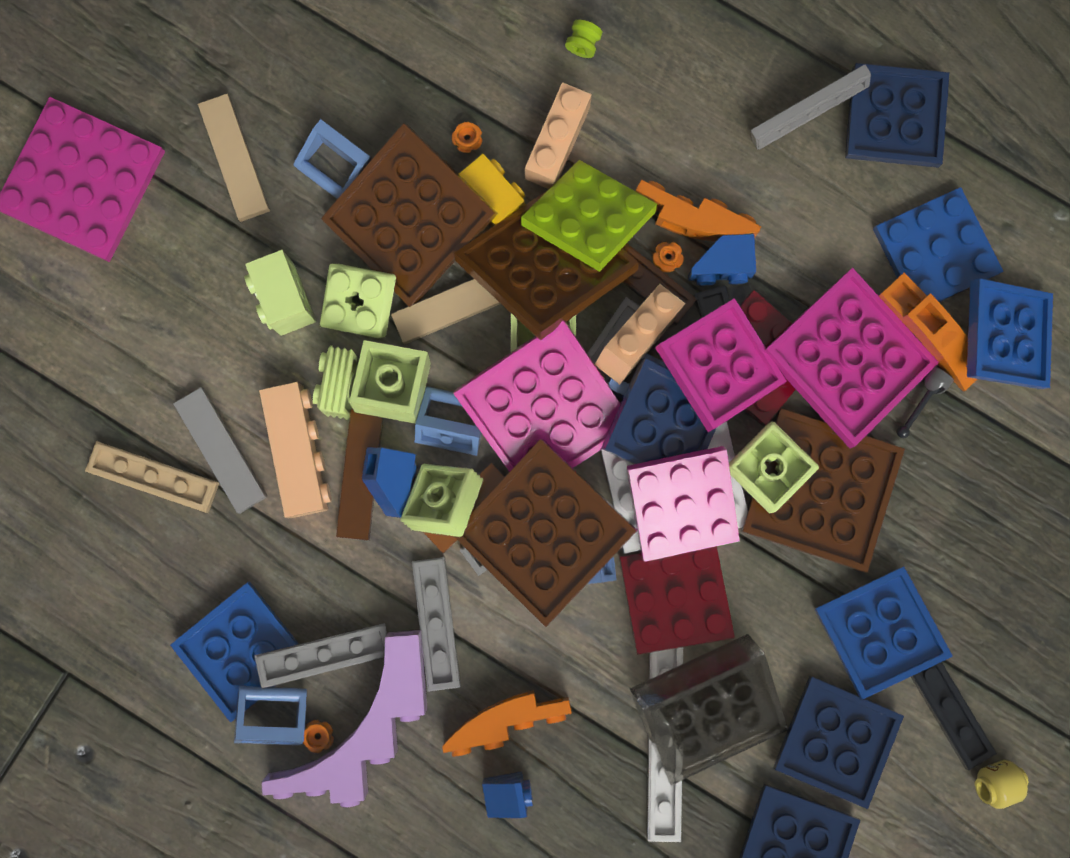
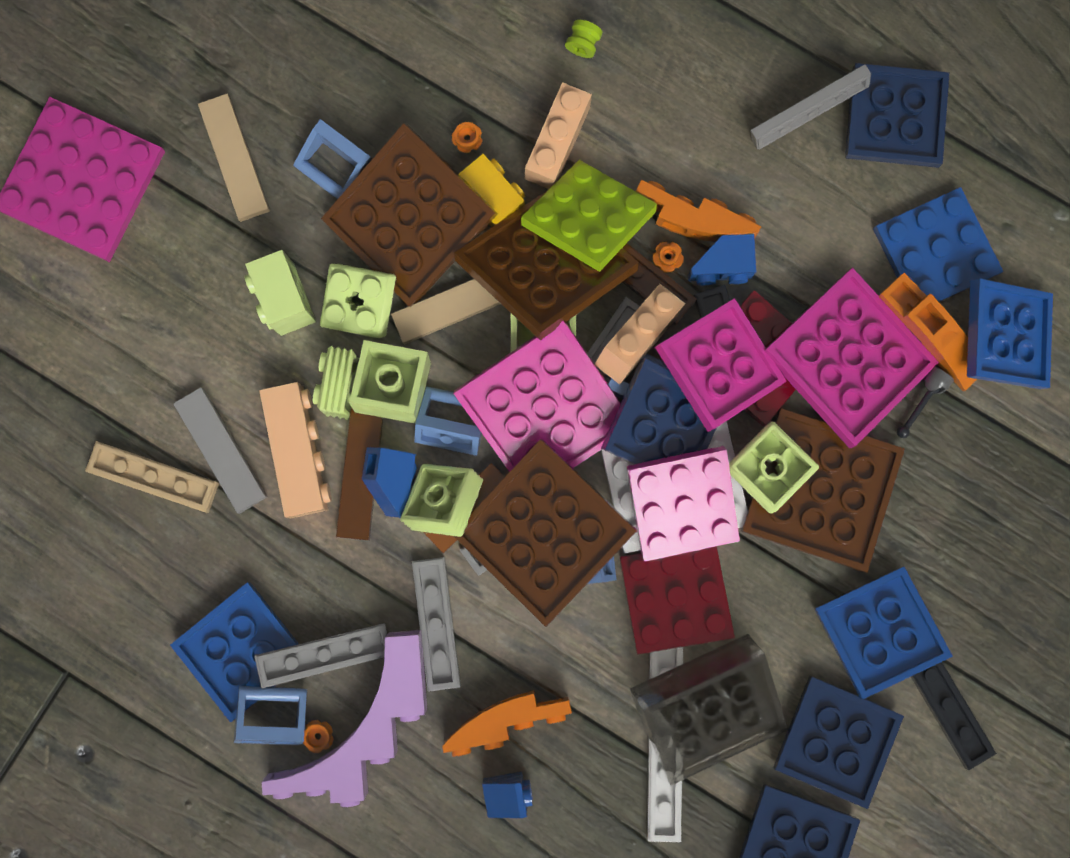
light yellow head [975,760,1029,809] -> none

